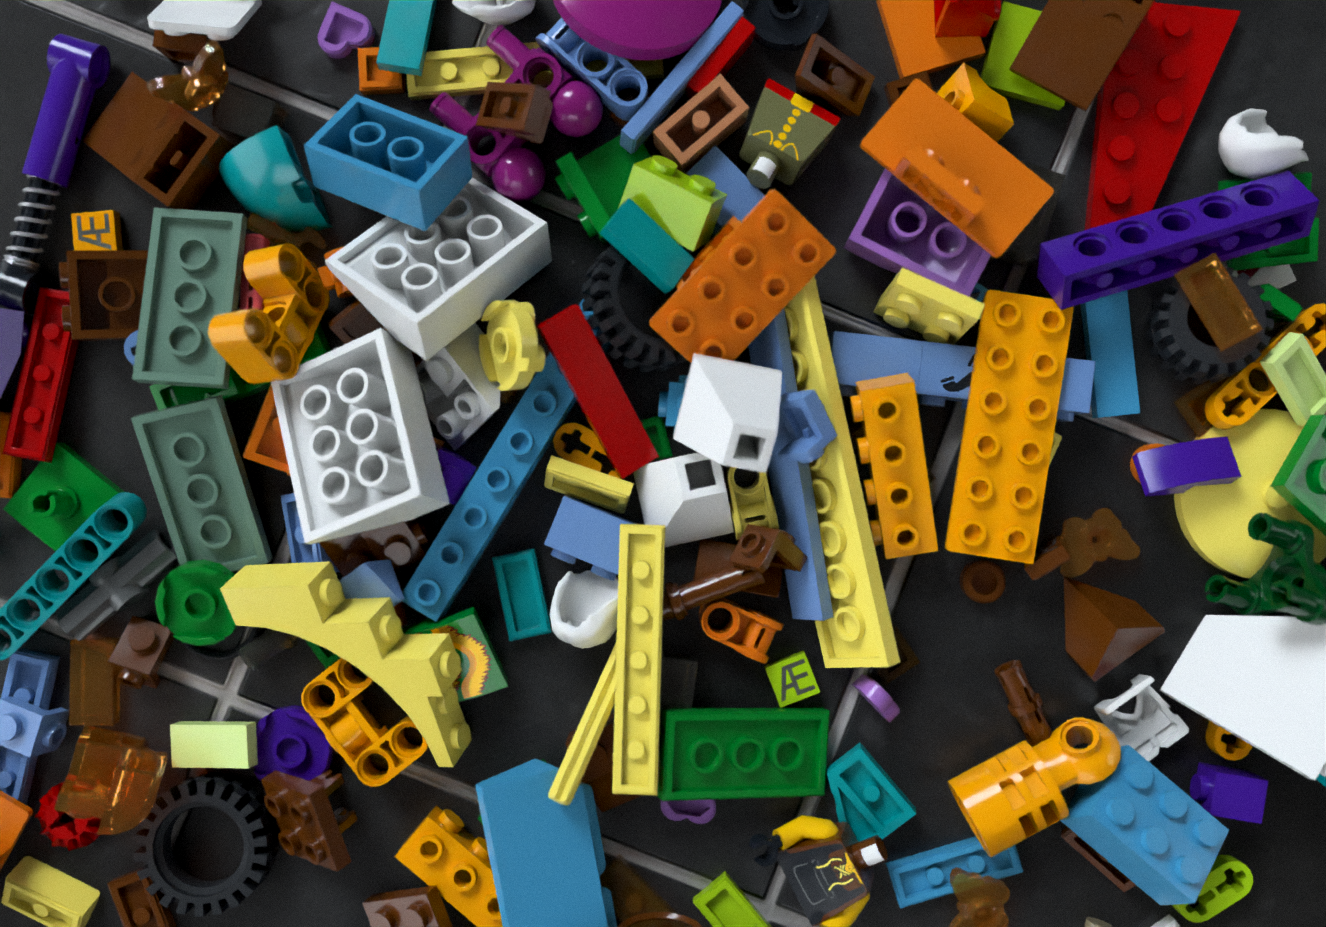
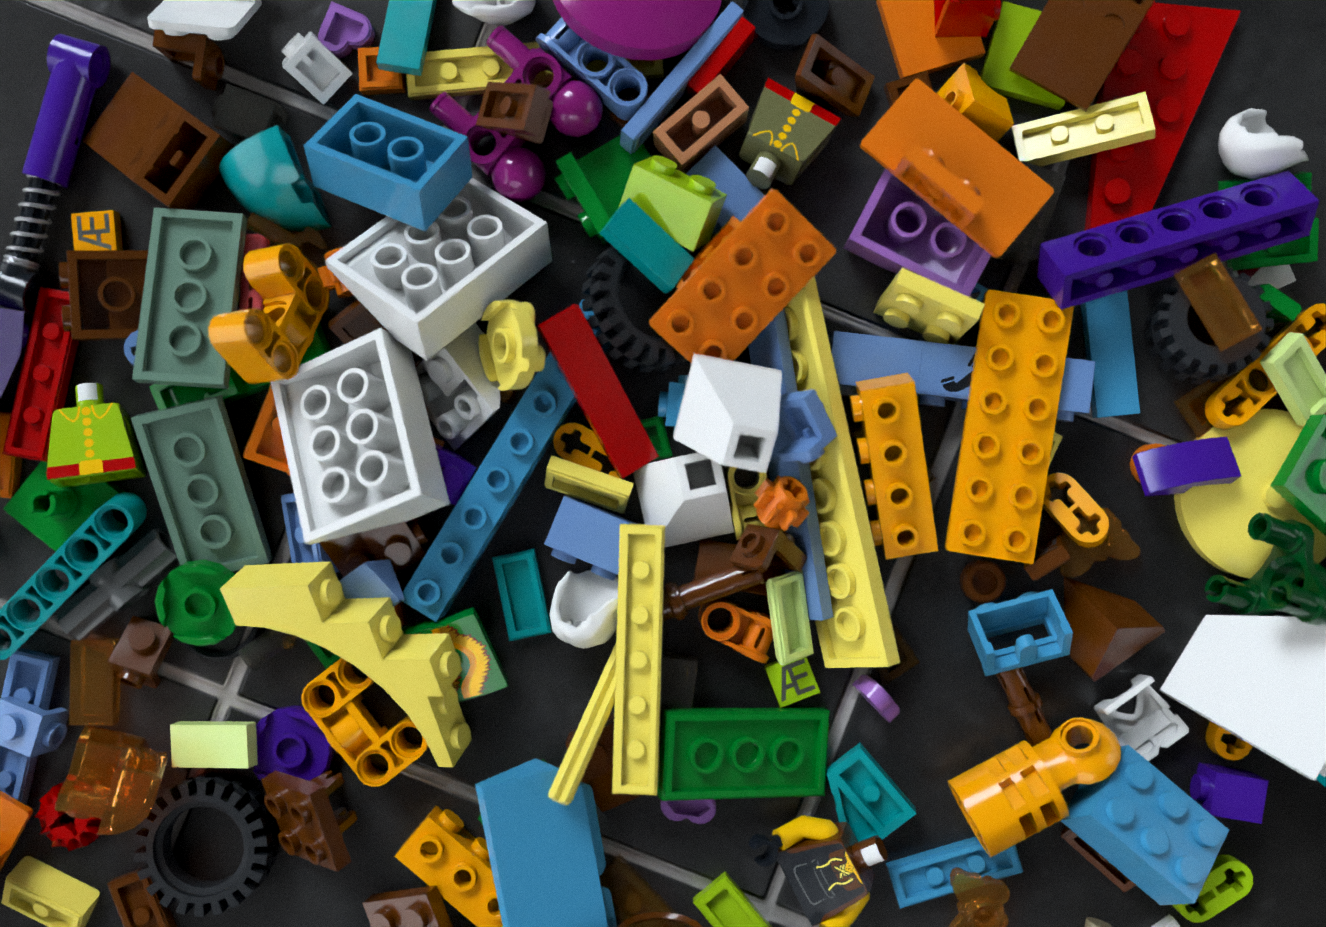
clear orange animal [146,40,229,112] -> none
none -> lime torso [46,383,146,488]
none -> white bracket [281,31,353,105]
none -> orange gear [754,475,810,531]
none -> yellowish green tile [765,570,814,665]
none -> dark azure window [968,589,1073,677]
none -> light yellow plate [1011,92,1156,169]
none -> light orange beam [1043,473,1109,548]

